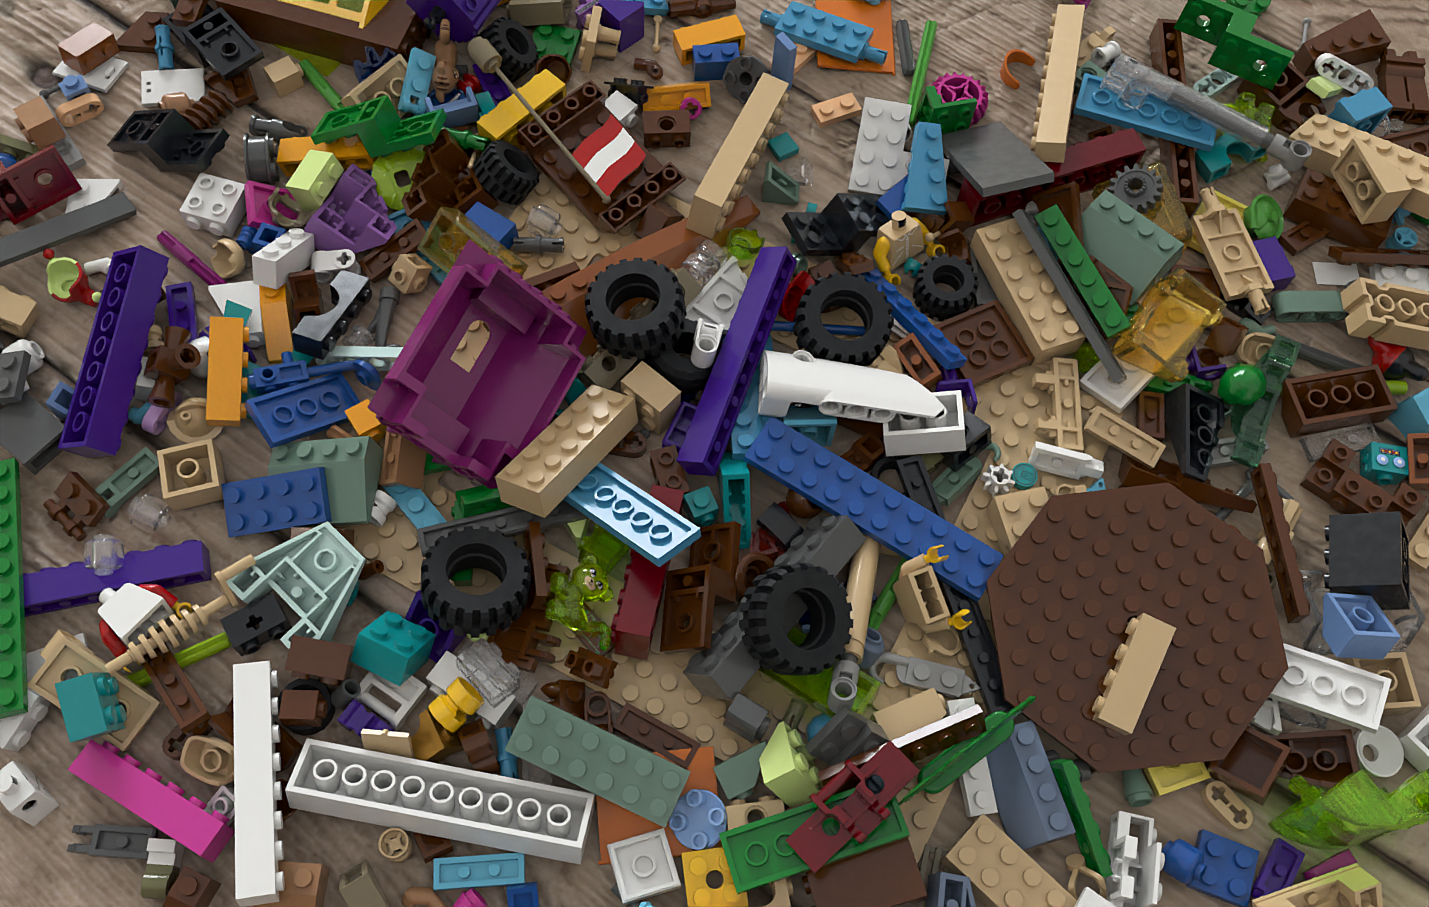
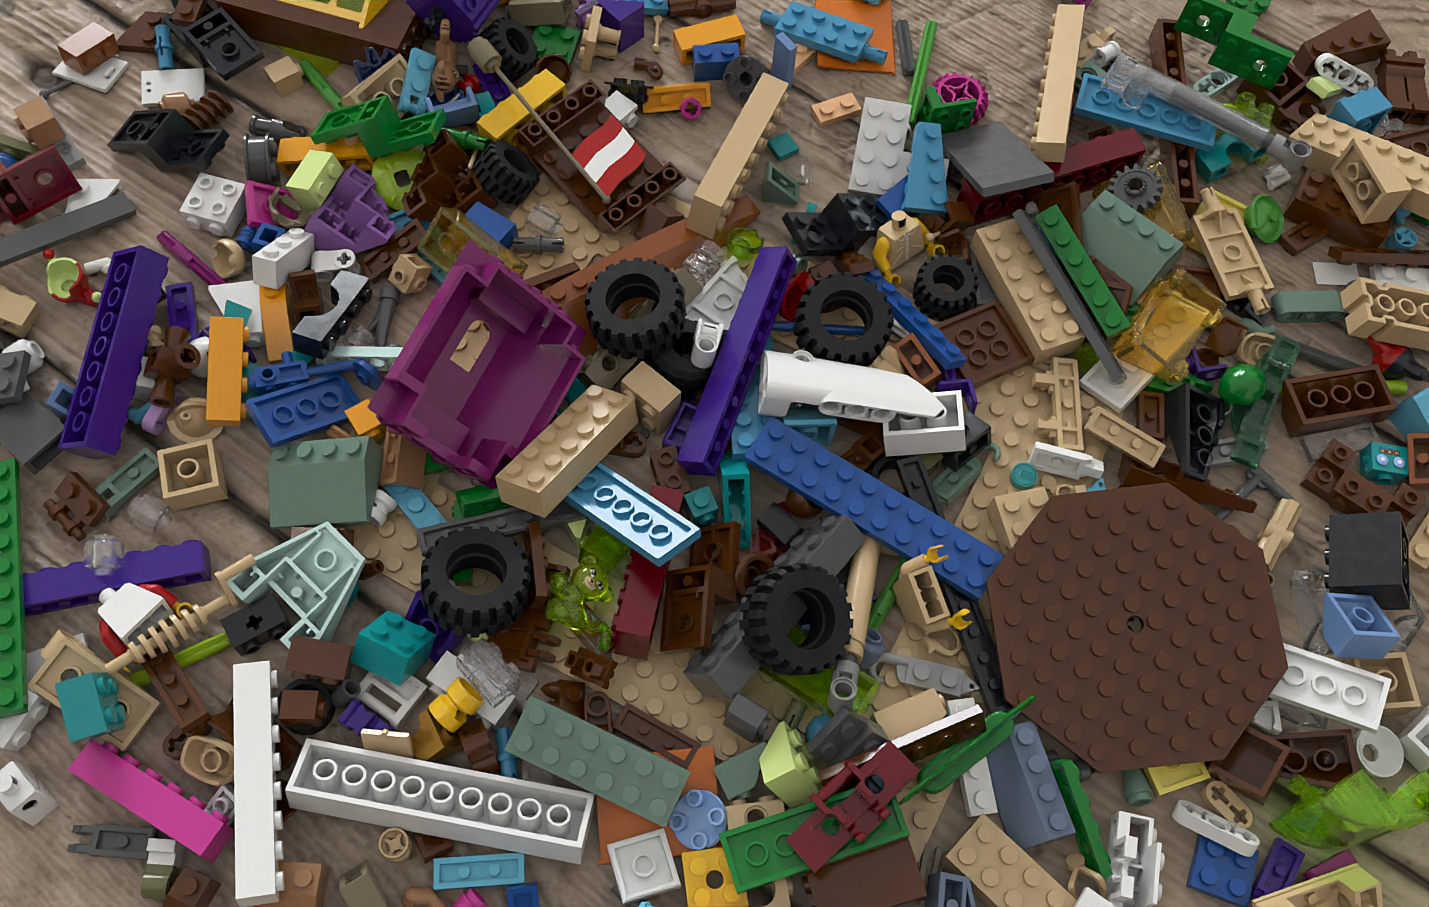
light nougat beam [55,93,104,127] -> none
medium blue brick [58,74,93,106] -> none
reddish brown wing [203,67,259,108] -> none
blue plate [221,467,332,538] -> none
reddish brown brick [643,110,691,149] -> none
teal hinge [904,257,923,278] -> none
white gear [980,464,1015,497] -> none
orange helmet [1000,49,1035,89] -> none
tan brick [1092,613,1176,736] -> none
blue head [1161,839,1207,884] -> none
reddish brown plate [1250,463,1310,623] -> none
dark purple brick [1252,236,1296,292] -> none
light grey hinge [1297,17,1312,52] -> none
none -> white beam [1172,800,1260,857]

